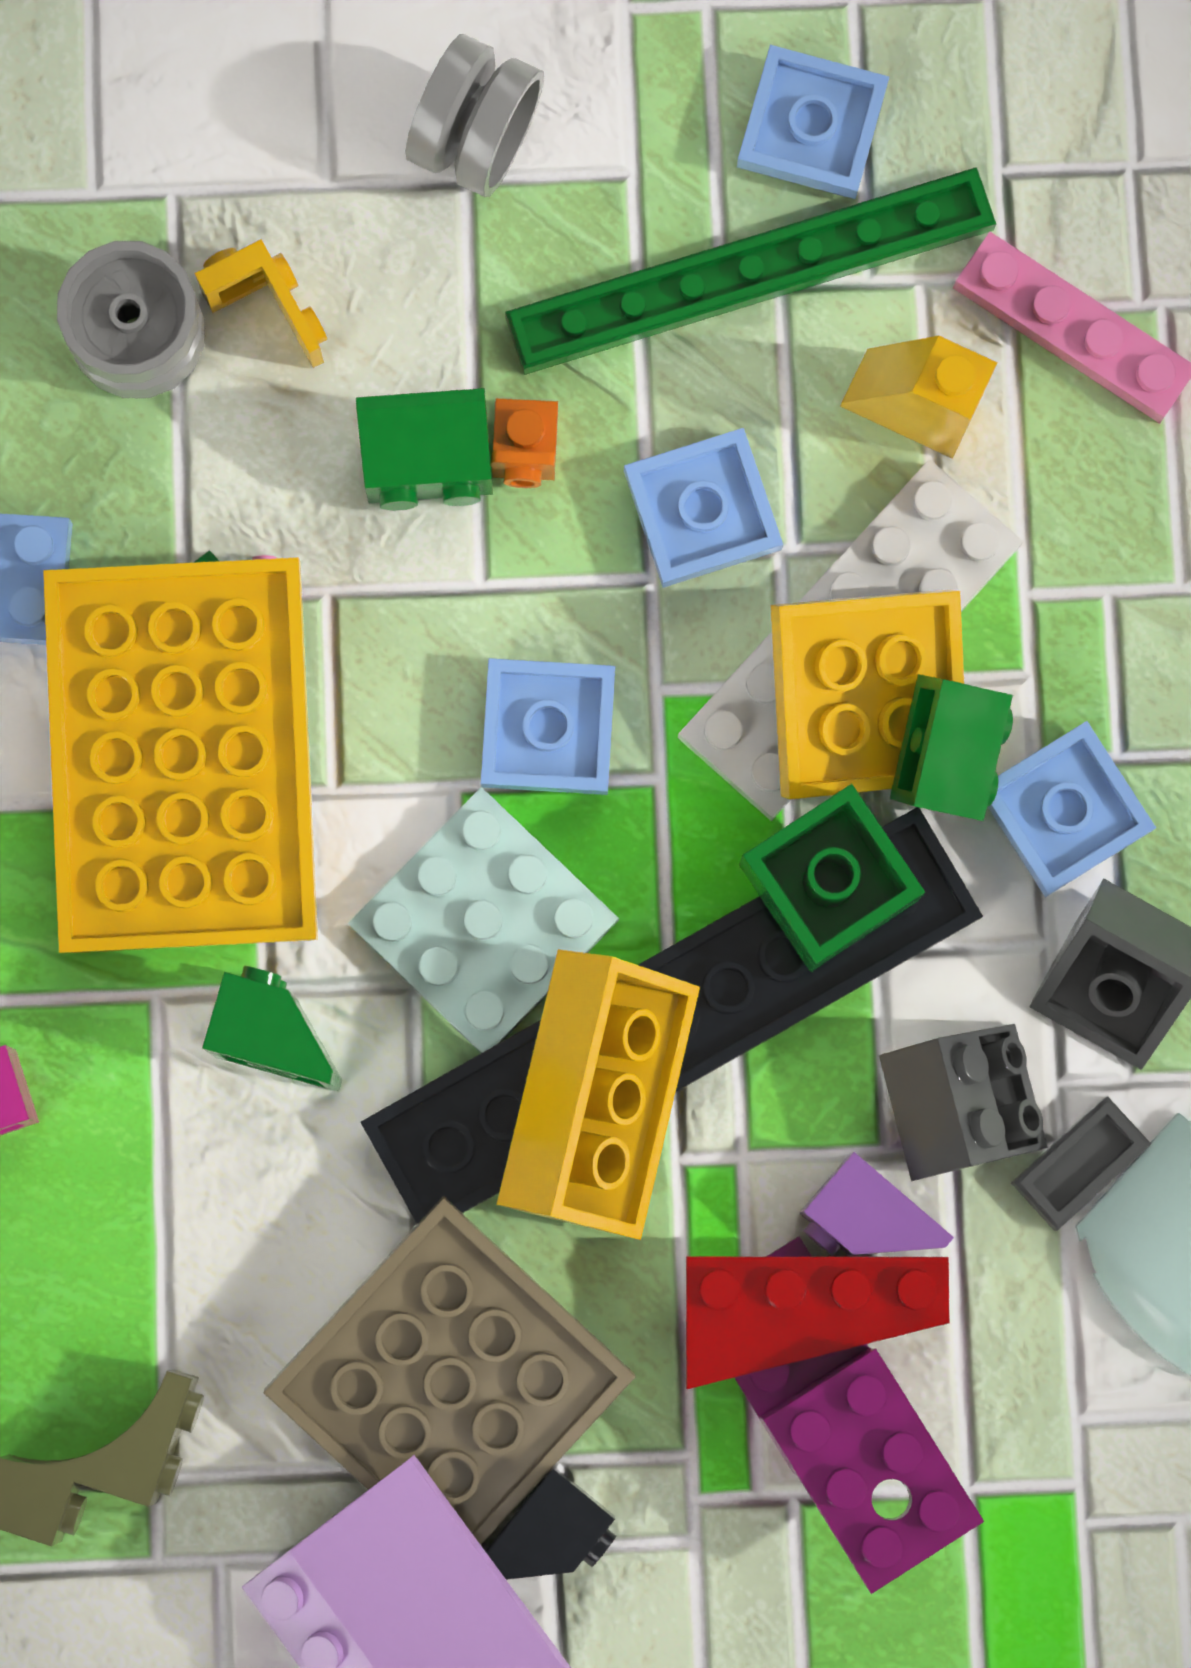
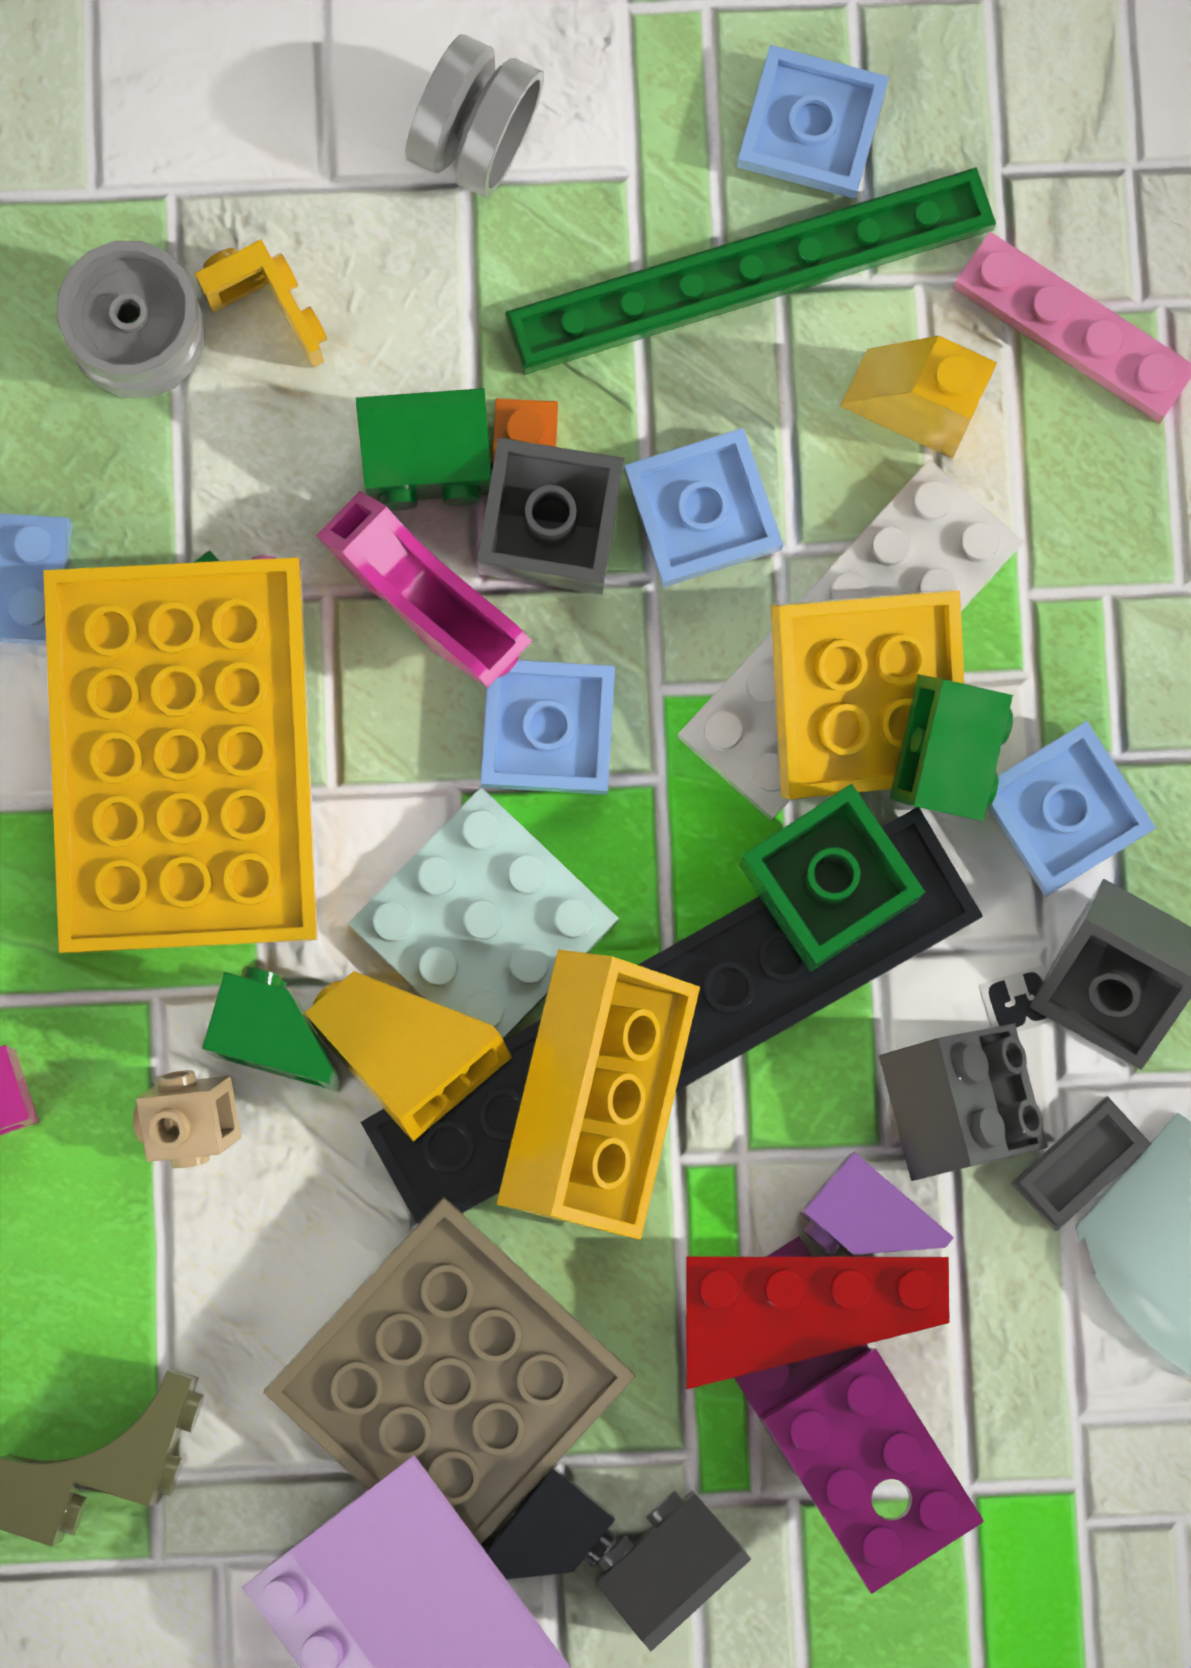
none -> tan brick [133,1070,241,1168]
none -> yellow slope [304,971,512,1142]
none -> dark pink arch [316,491,532,688]
none -> dark grey slope [477,437,624,595]
none -> dark grey slope [595,1490,751,1652]
none -> sticker [978,964,1053,1032]

